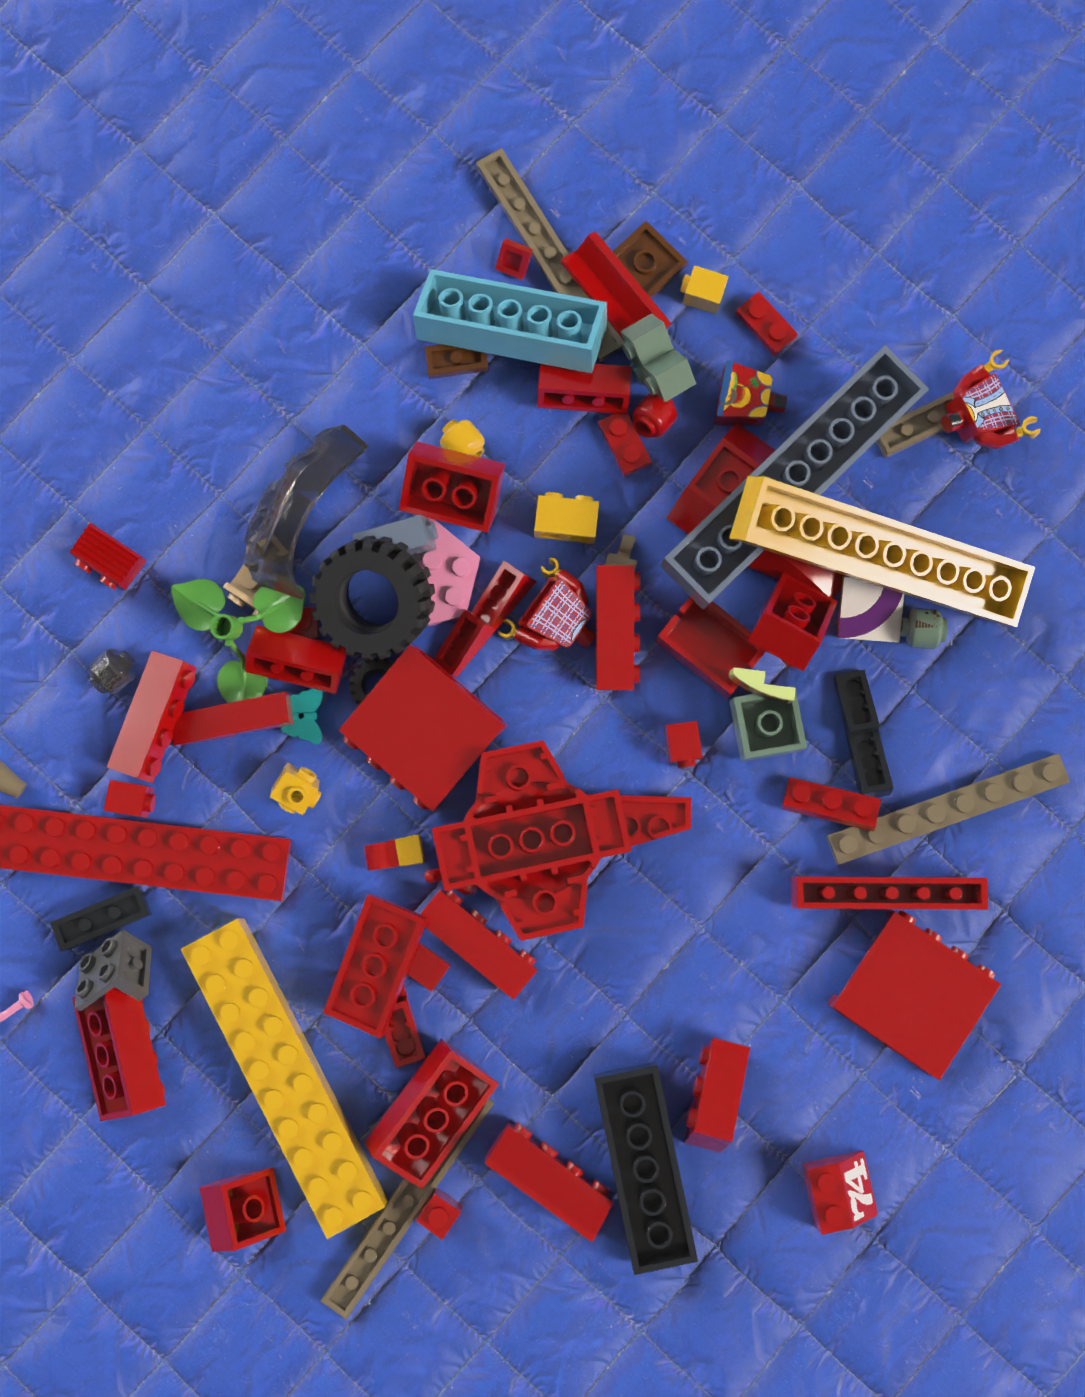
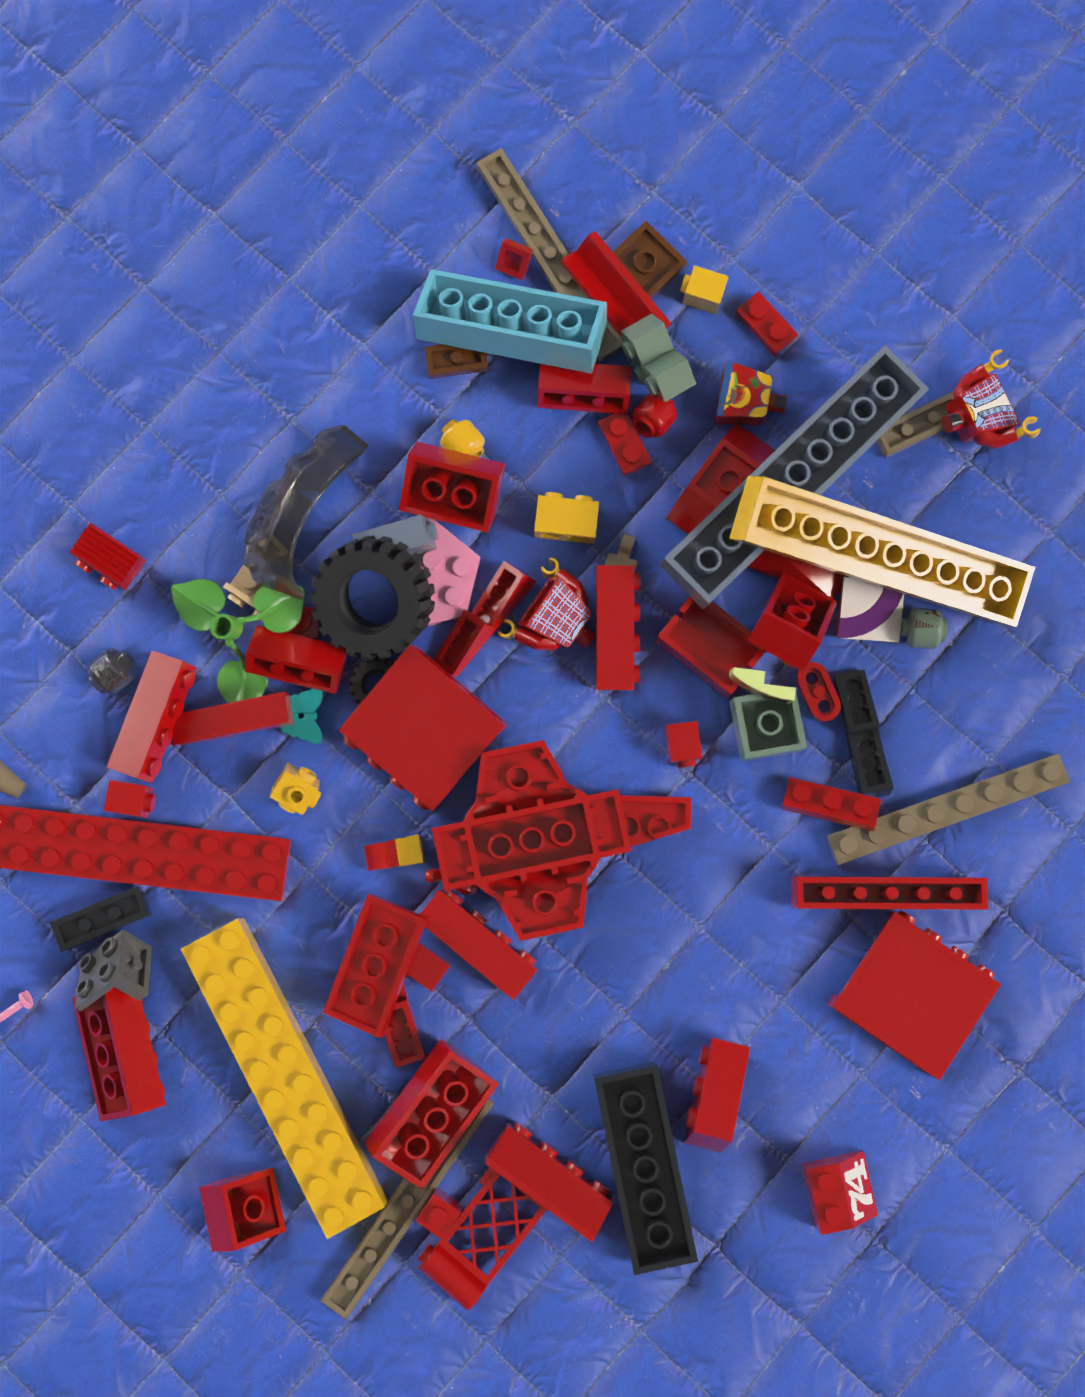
none -> red piece [417,1167,547,1311]
none -> red plate [796,662,841,722]

